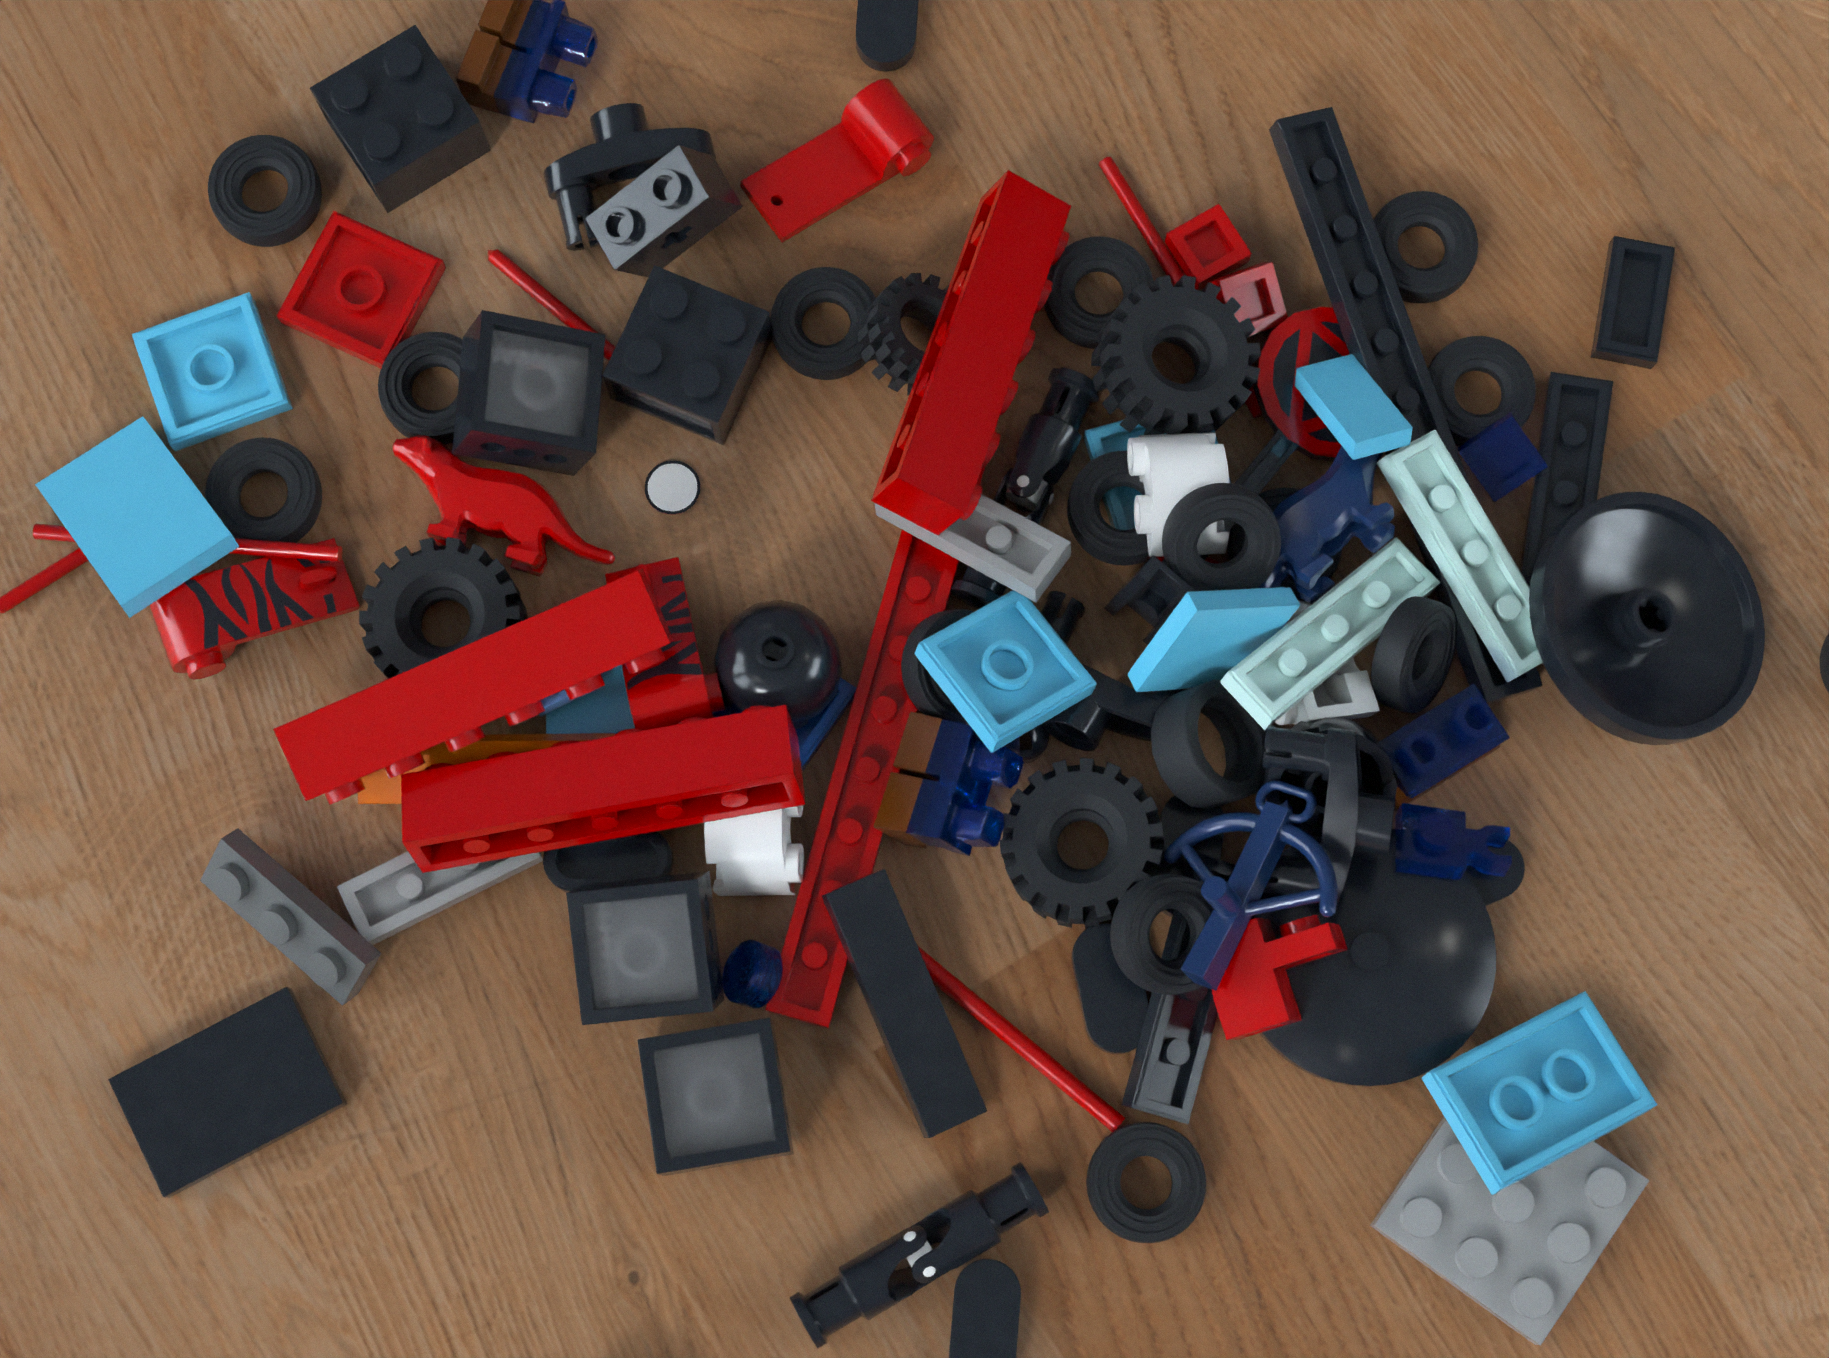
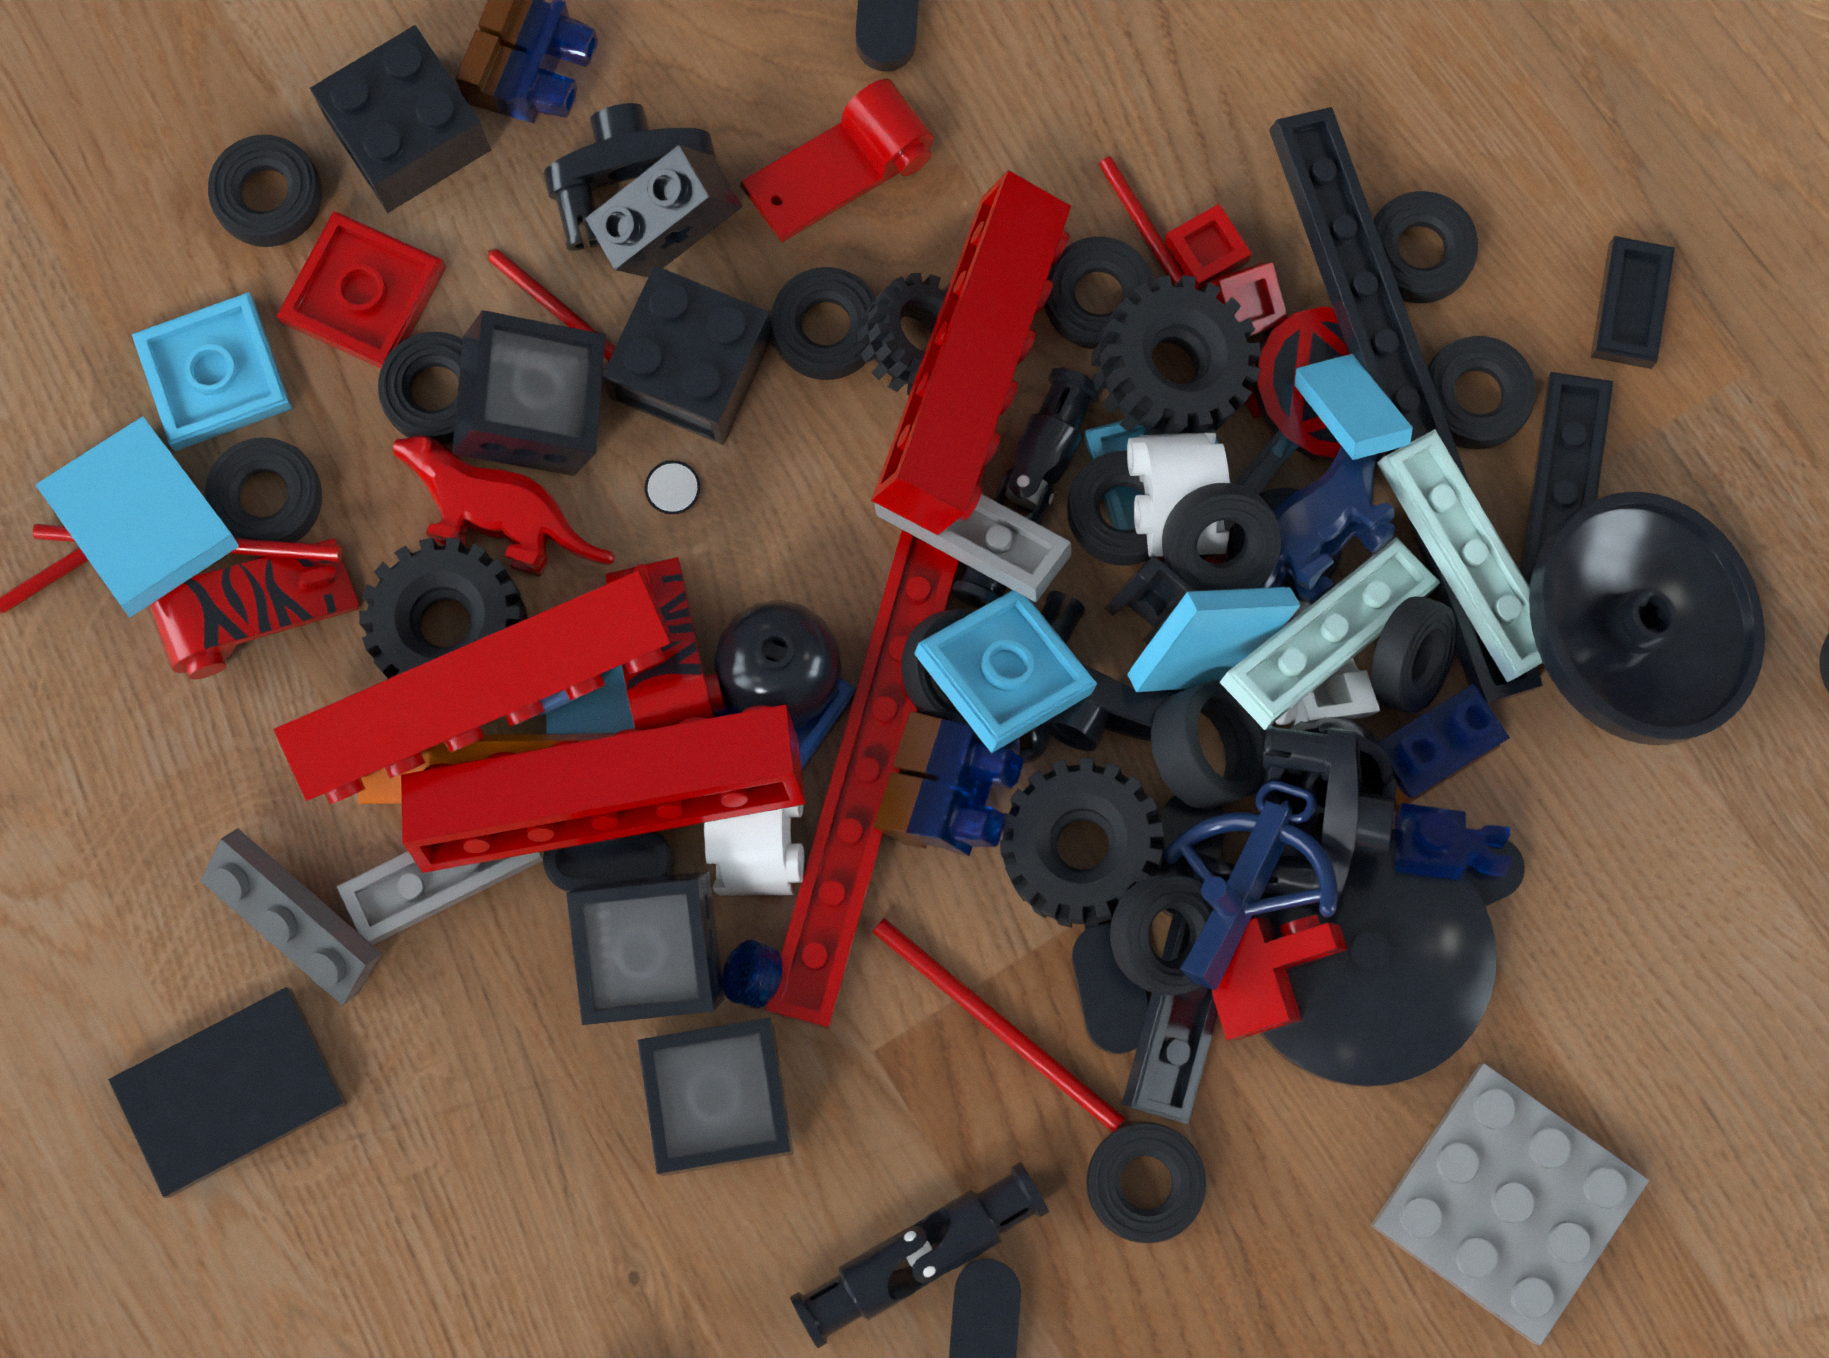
black tile [822,869,987,1138] -> none
medium azure tile [1421,991,1658,1195] -> none
clear blue tile [1458,412,1548,502] -> none

